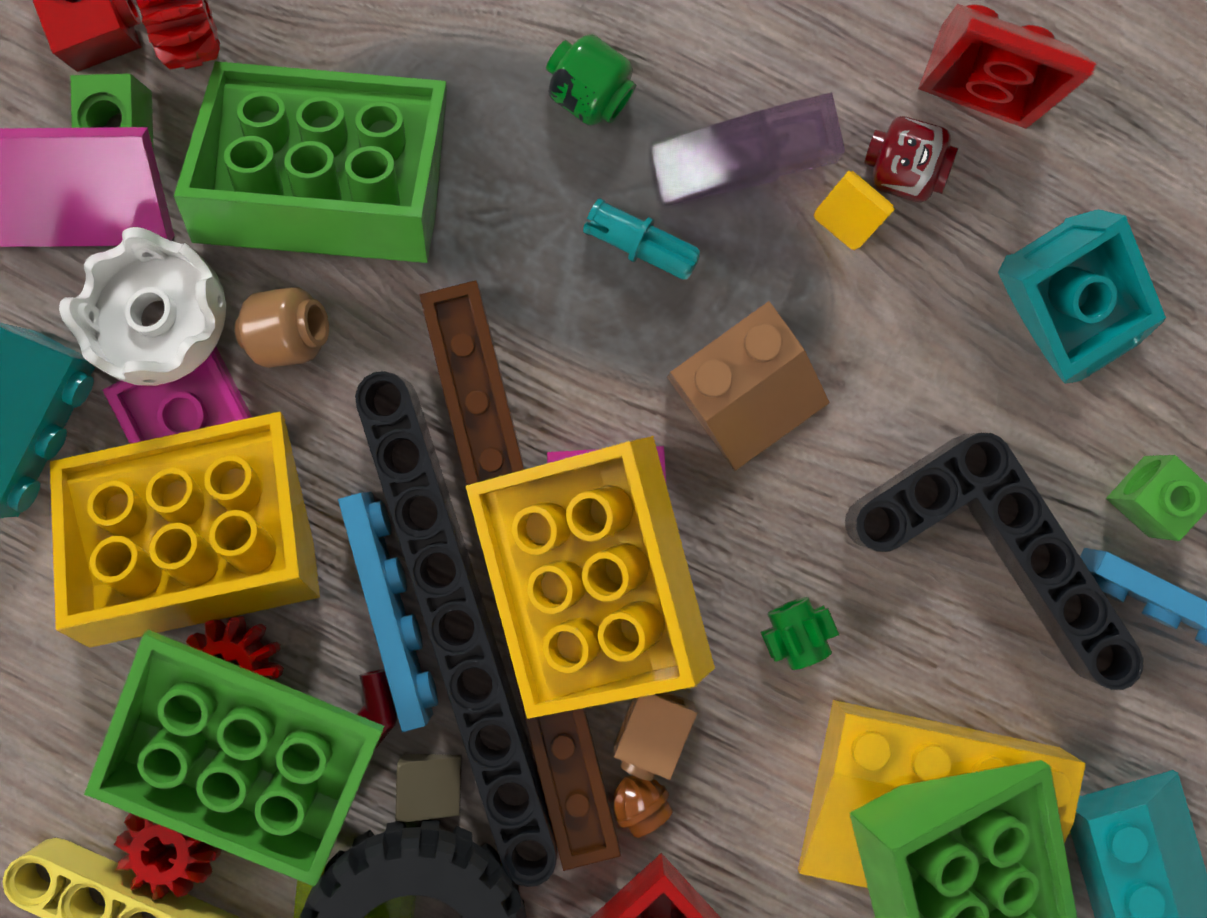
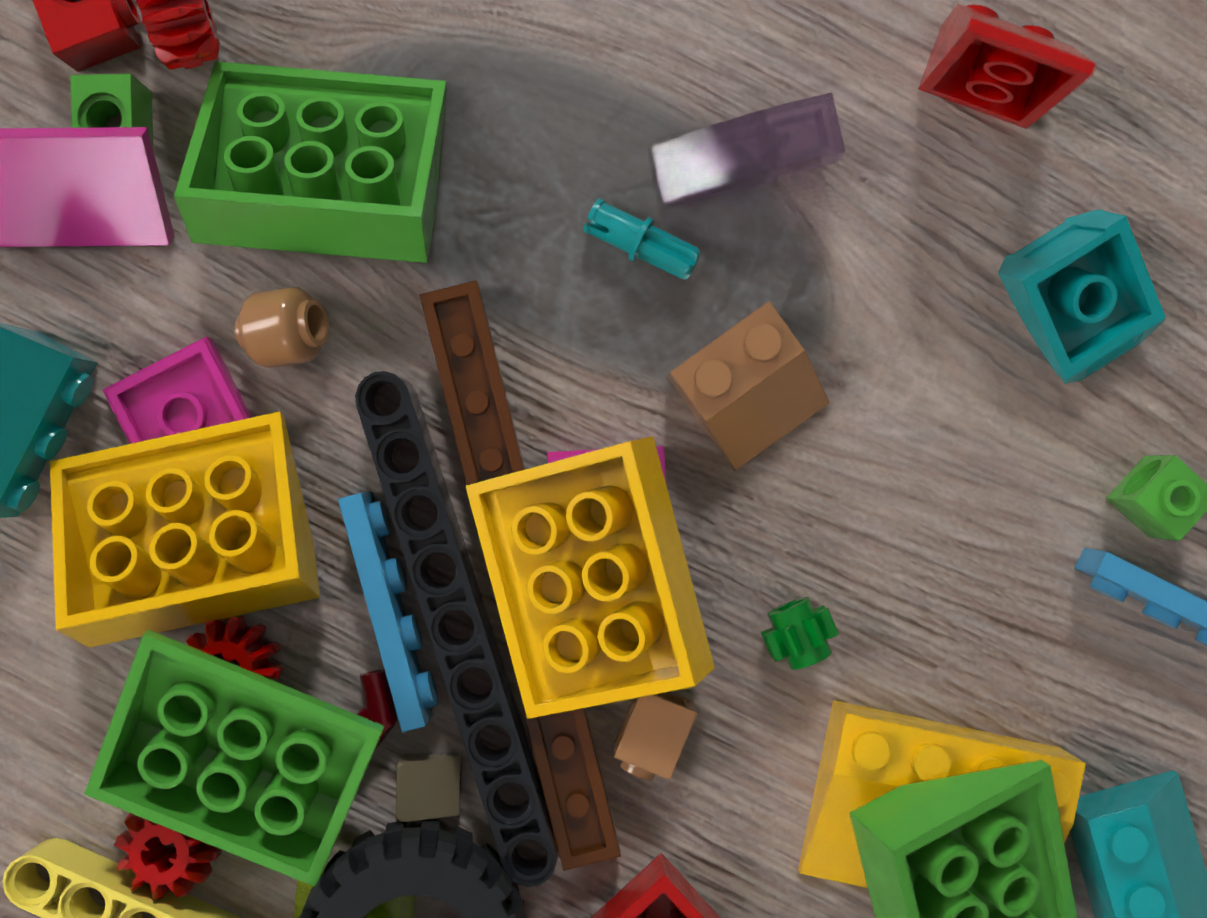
white plate [59,227,227,386] -> none
green head [546,34,636,126] -> none
dark orange plate [613,775,673,838] -> none
yellow slope [813,170,895,250] -> none
black beam [845,433,1144,690] -> none
dark red head [864,116,959,203] -> none

